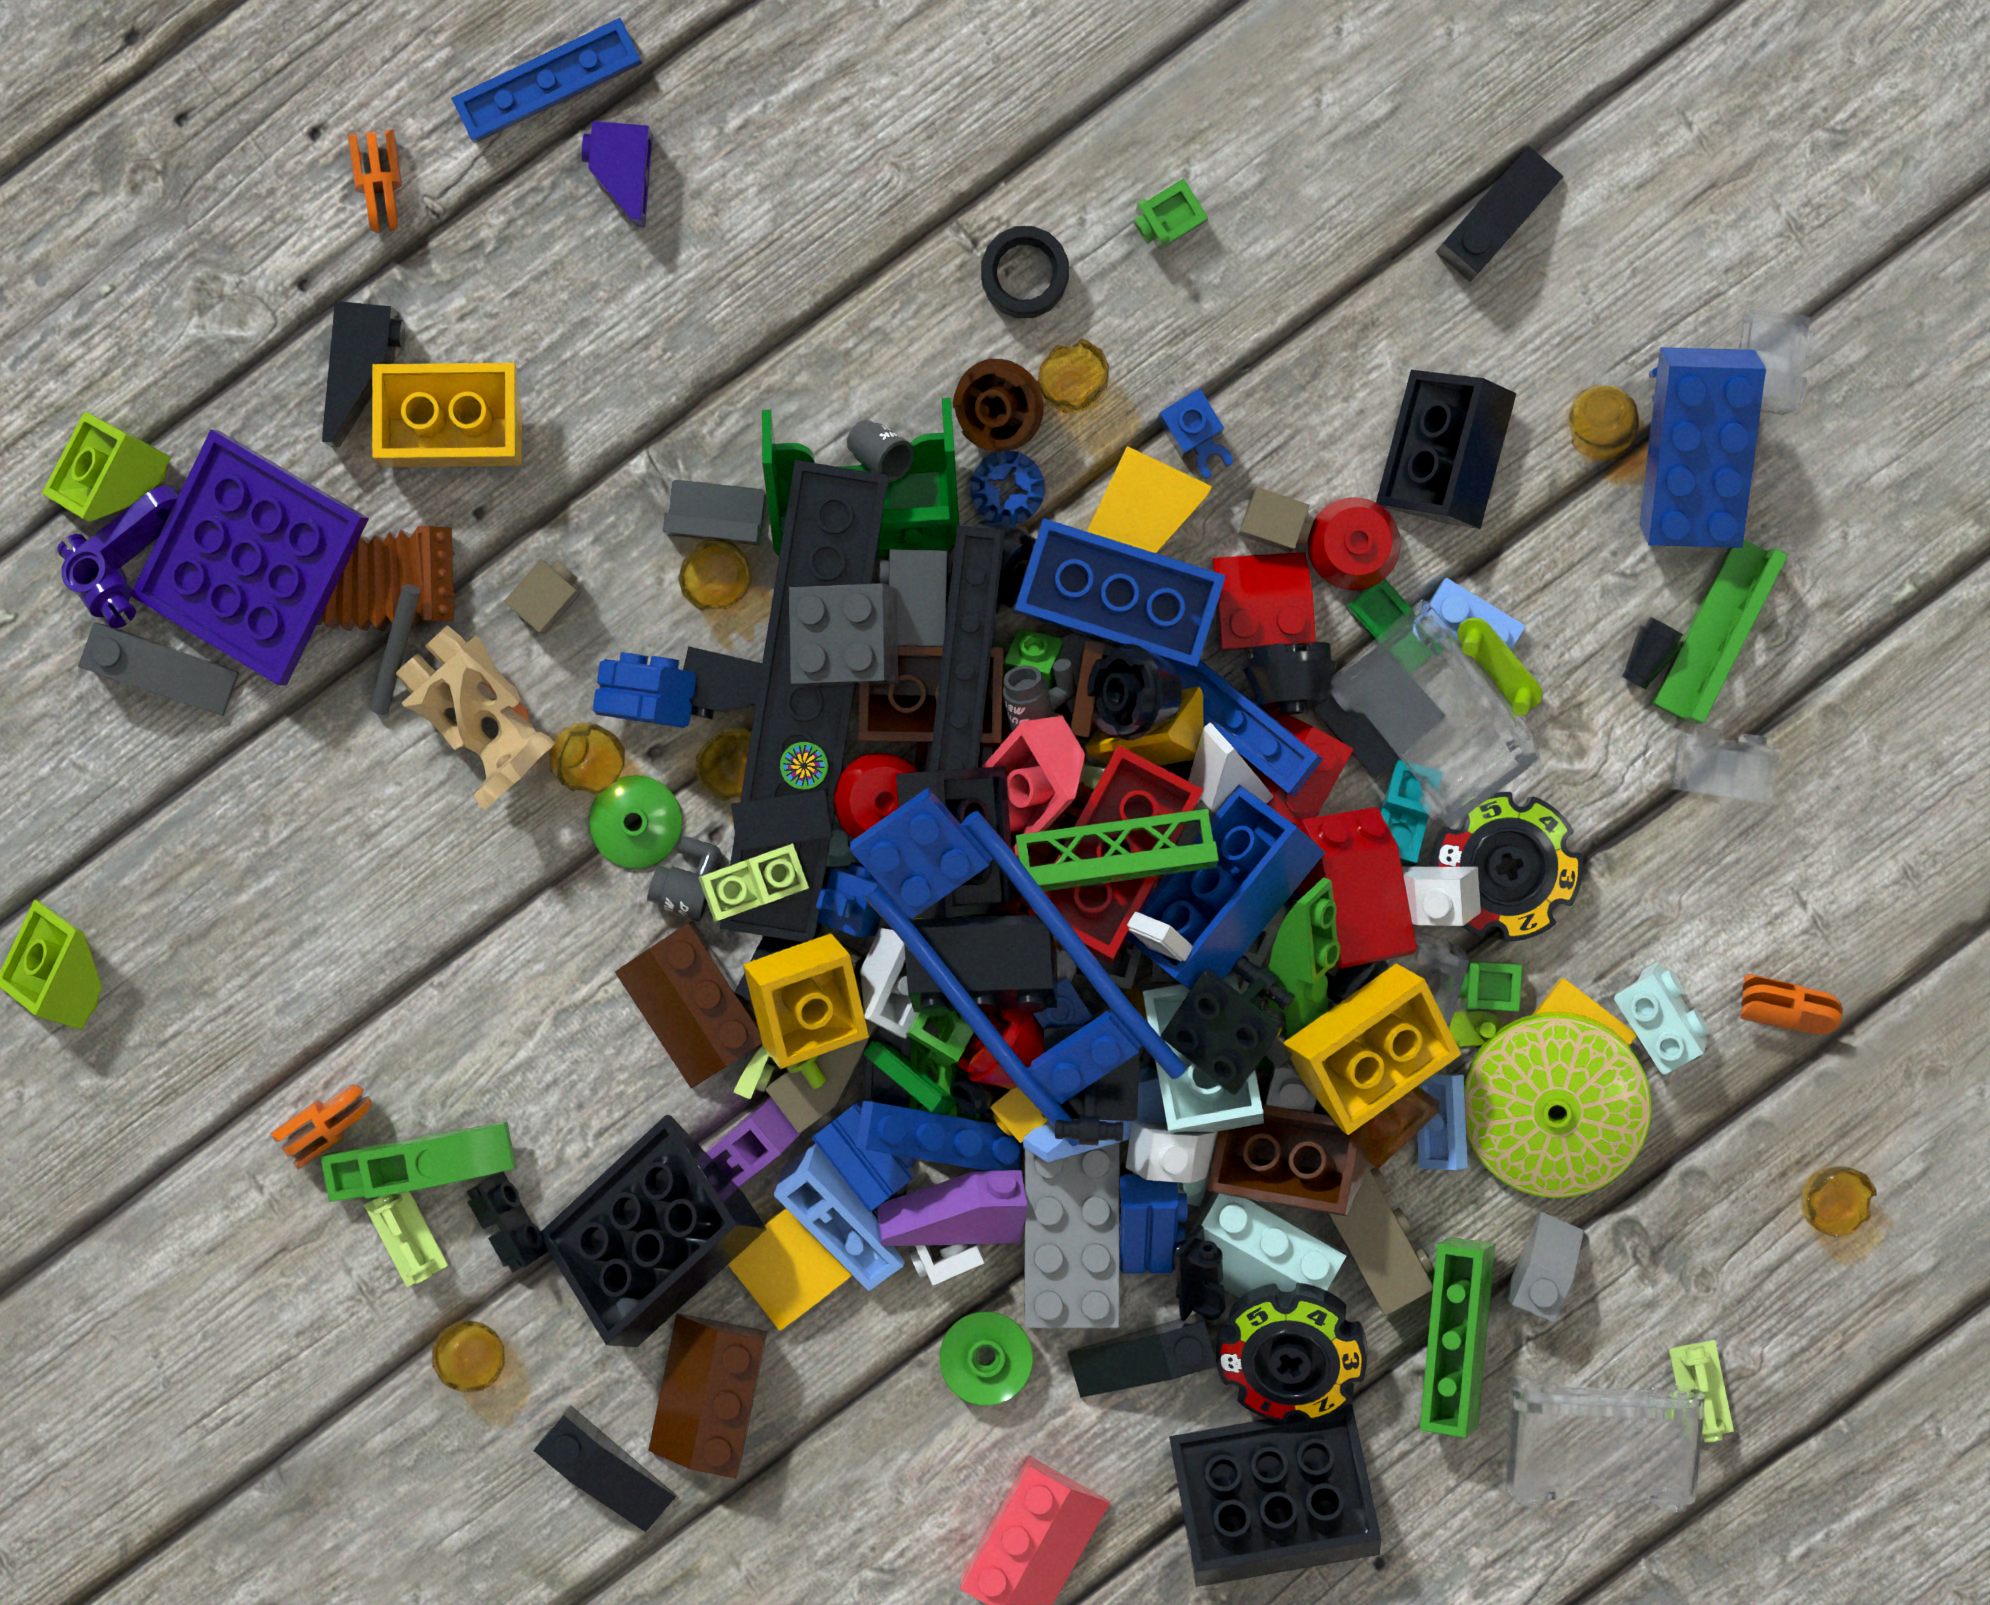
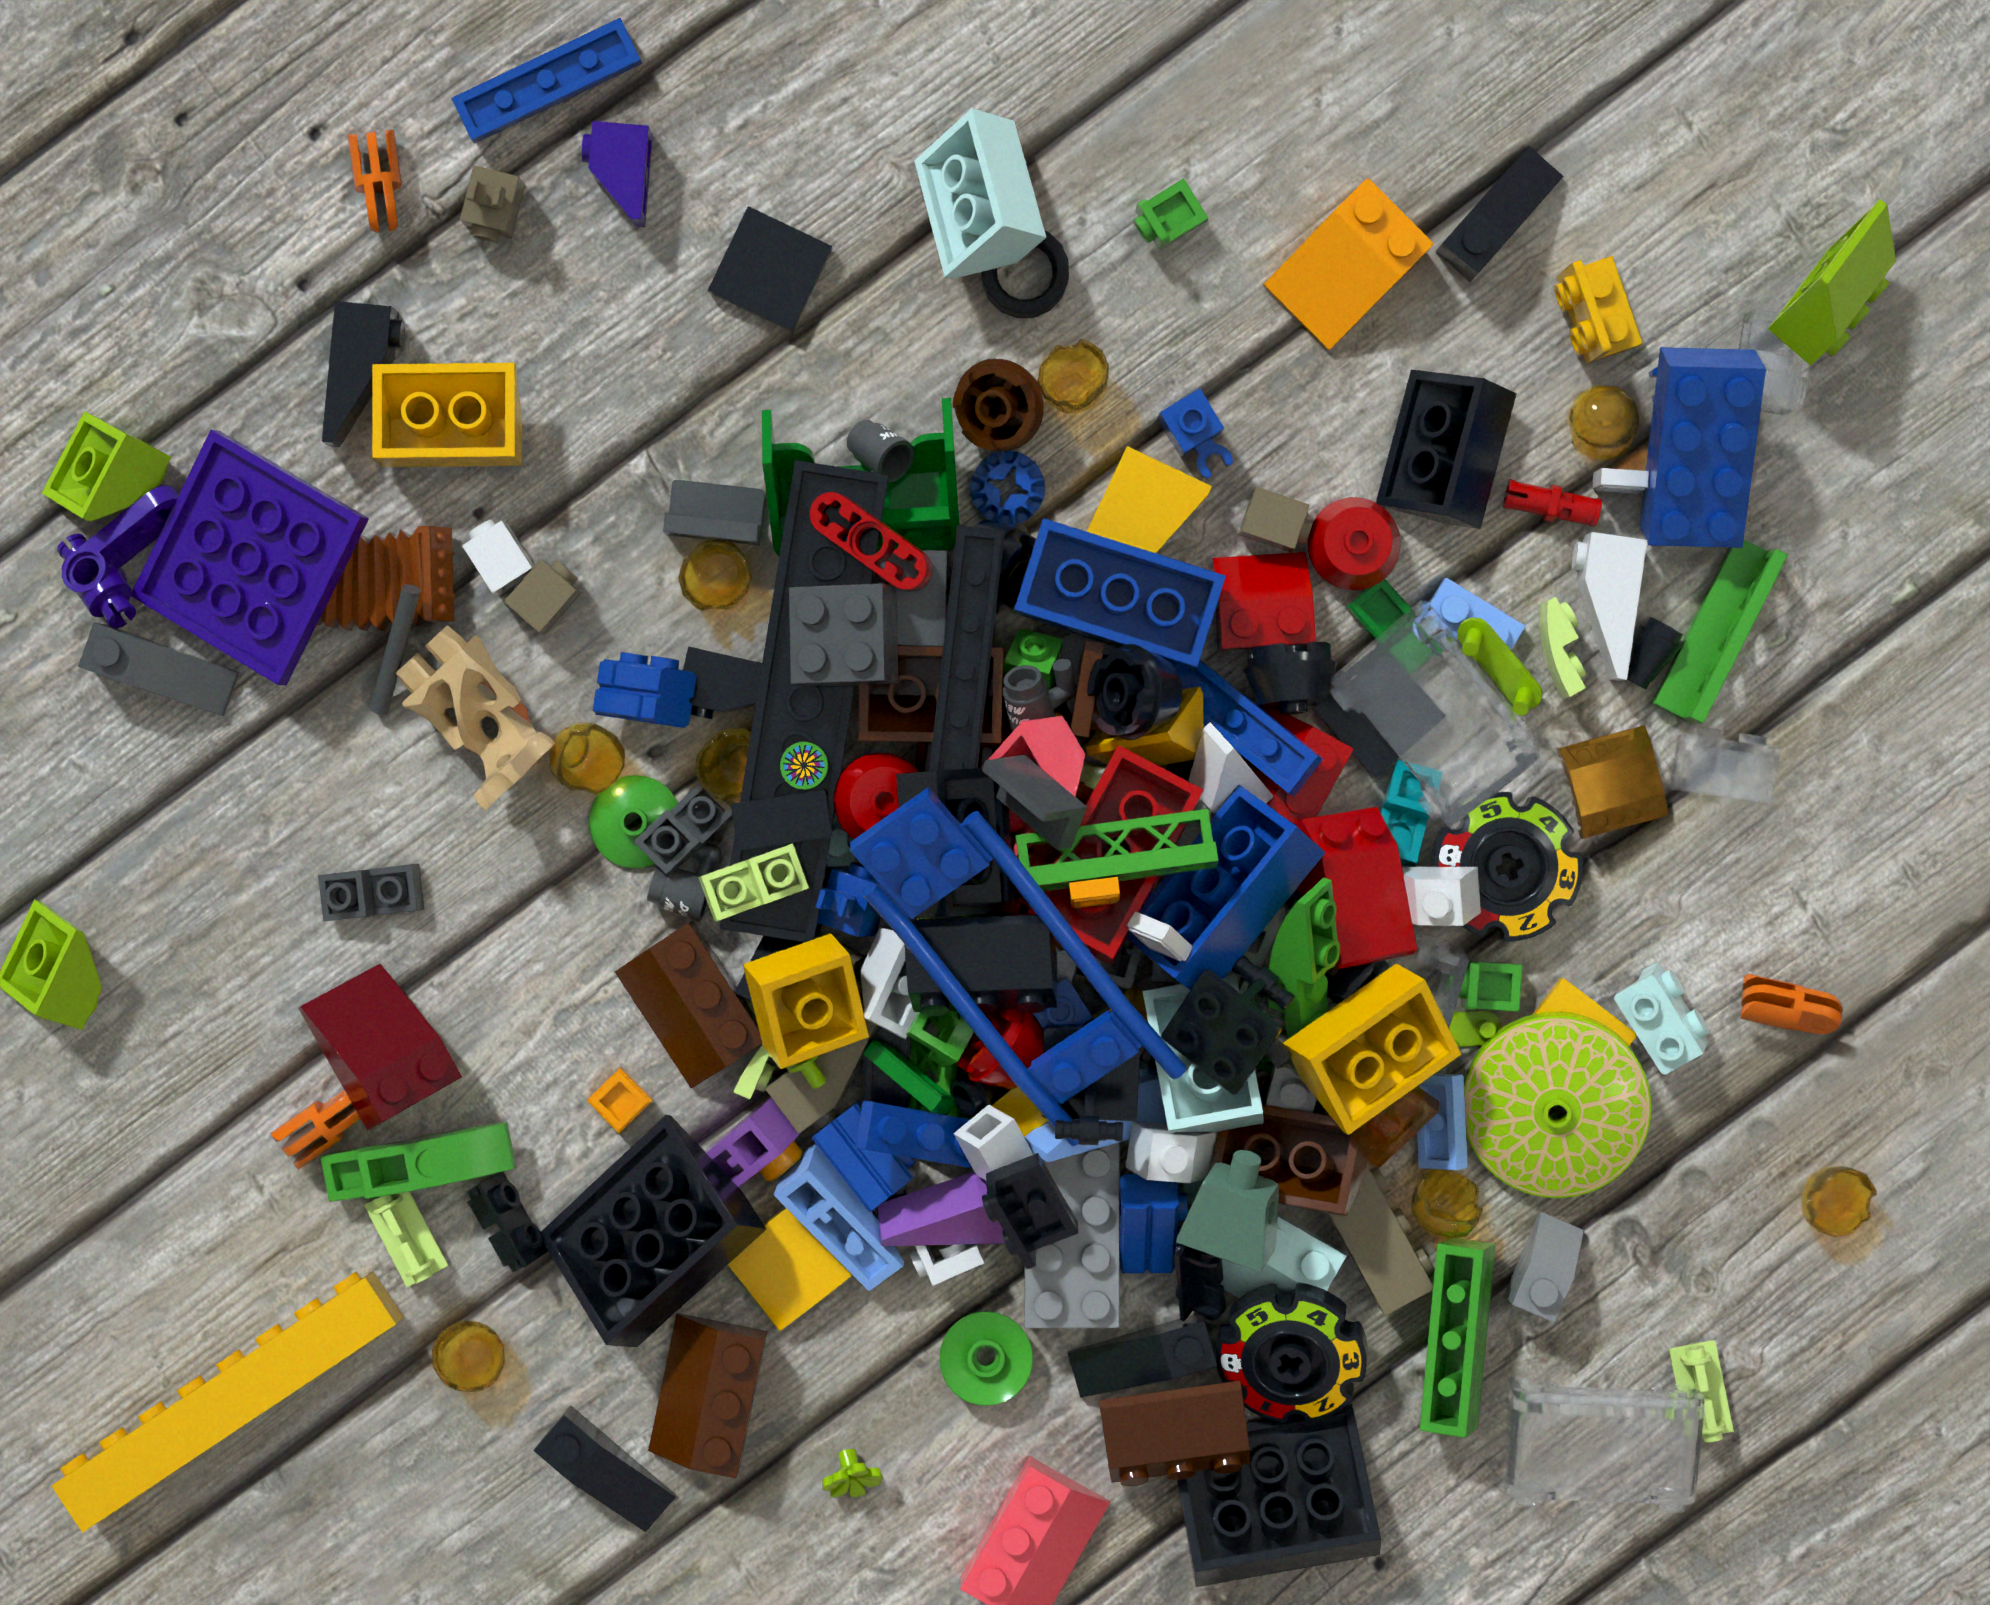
none -> yellow brick [51,1271,404,1533]
none -> dark red slope [298,964,462,1131]
none -> dark grey slope [318,863,425,922]
none -> dark tan brick [460,165,525,243]
none -> white brick [462,519,535,596]
none -> light orange tile [587,1067,654,1134]
none -> dark grey slope [634,779,733,876]
none -> black tile [708,206,833,332]
none -> light orange tile [759,1141,803,1182]
none -> red beam [810,492,933,591]
none -> lime plant [822,1449,884,1498]
none -> light aqua slope [914,108,1046,279]
none -> white brick [953,1105,1034,1181]
none -> dark grey panel [982,755,1087,850]
none -> black bracket [982,1153,1079,1269]
none -> light orange tile [1069,877,1120,908]
none -> reddish brown slope [1099,1381,1251,1486]
none -> sand green torso [1176,1150,1279,1273]
none -> light orange slope [1263,177,1434,351]
none -> clear yellow hair [1411,1169,1483,1240]
none -> red pin [1503,479,1602,527]
none -> yellowish green slope [1539,597,1586,698]
none -> yellow bracket [1554,256,1643,364]
none -> pearl gold slope [1557,725,1669,839]
none -> white slope [1572,532,1647,681]
none -> white tile [1592,468,1649,494]
none -> lime slope [1768,199,1896,366]

